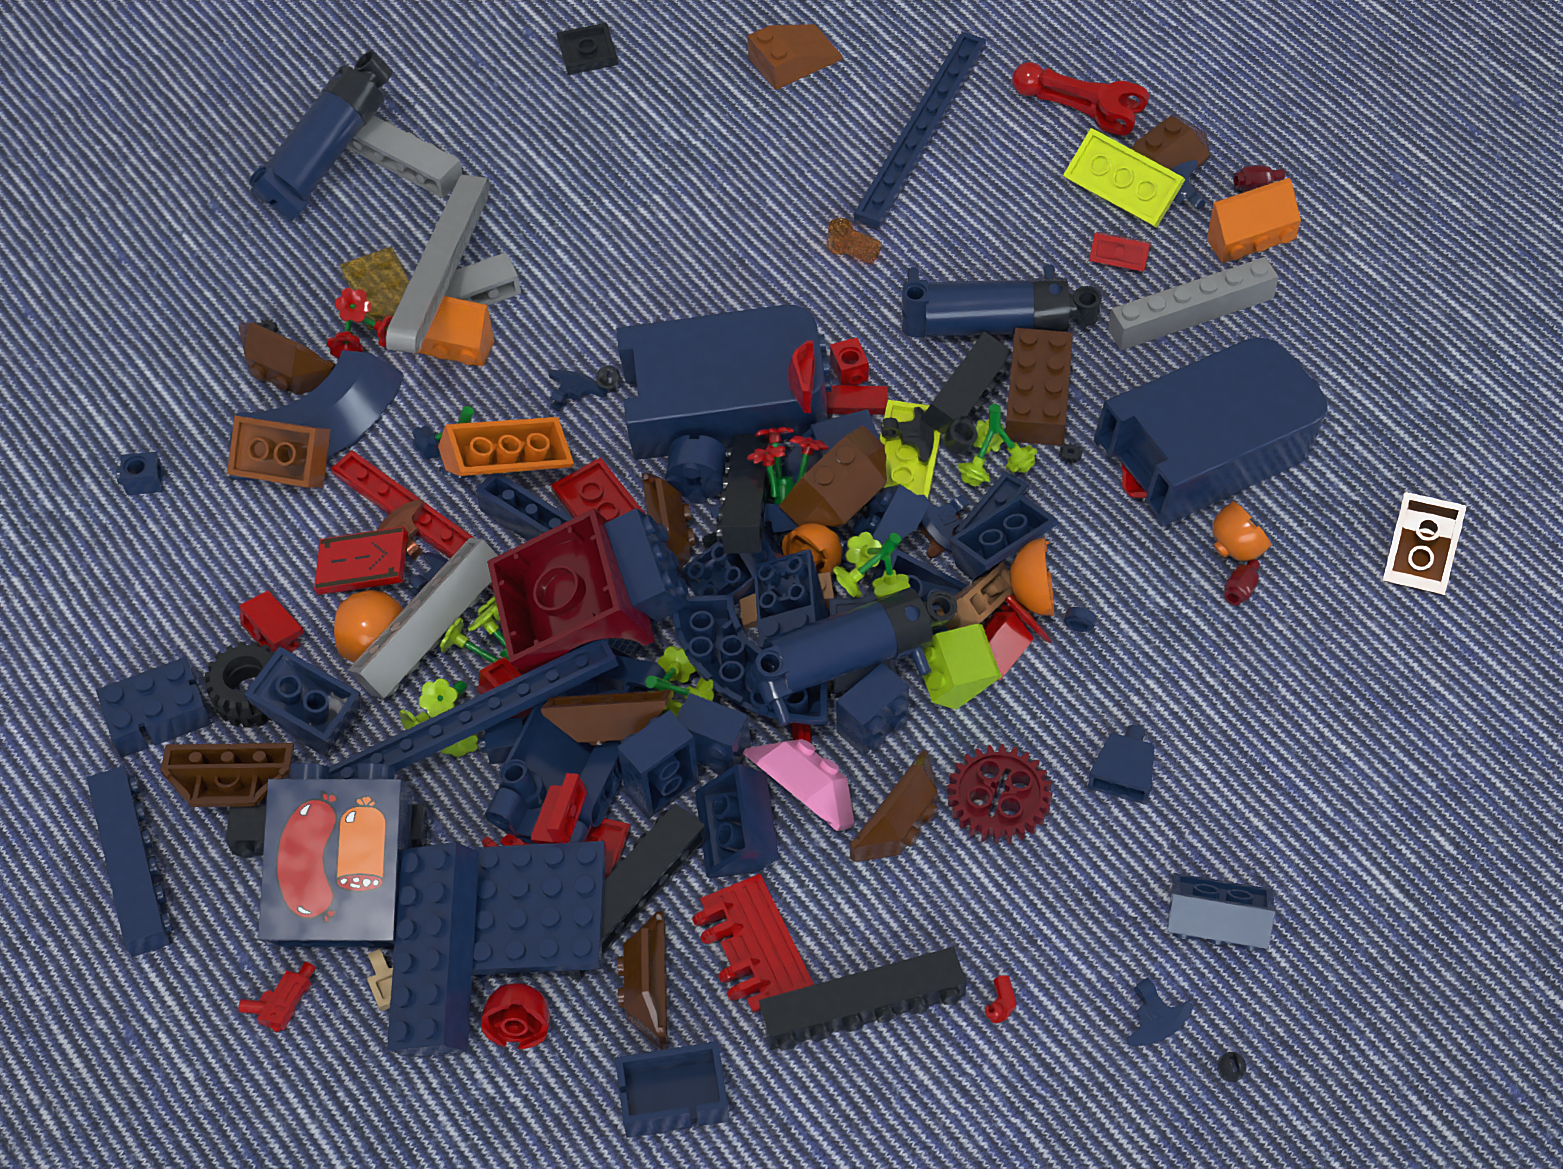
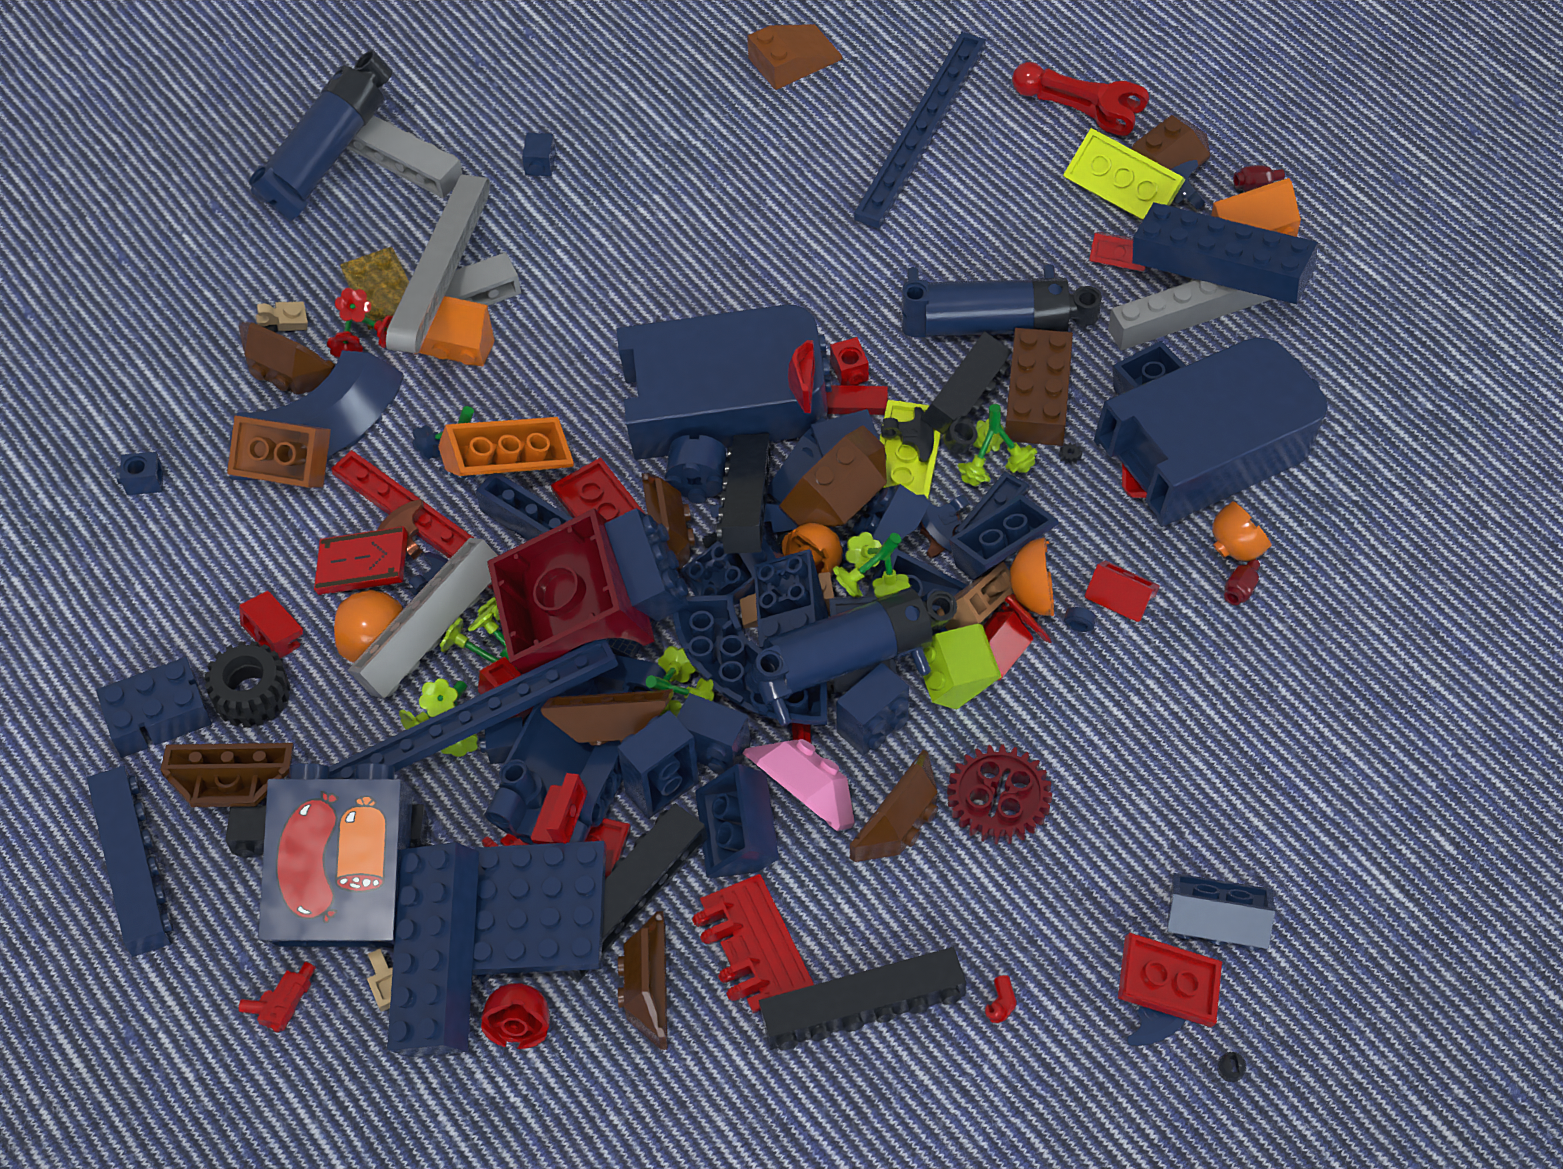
dark blue slope [244,646,360,756] -> none
dark blue piece [548,370,608,411] -> none
black tile [556,23,618,75] -> none
black hinge [596,365,620,389] -> none
dark blue piece [615,1041,730,1138] -> none
plant [747,427,828,504] -> none
clear orange piece [827,218,882,264] -> none
dark blue torso [1087,725,1155,805] -> none
slope [1383,492,1466,595] -> none
none -> tan plate [256,302,308,331]
none -> dark blue brick [522,133,556,176]
none -> red panel [1085,560,1160,622]
none -> dark blue slope [1112,340,1186,395]
none -> red tile [1118,933,1222,1027]
none -> dark blue brick [1132,202,1318,305]

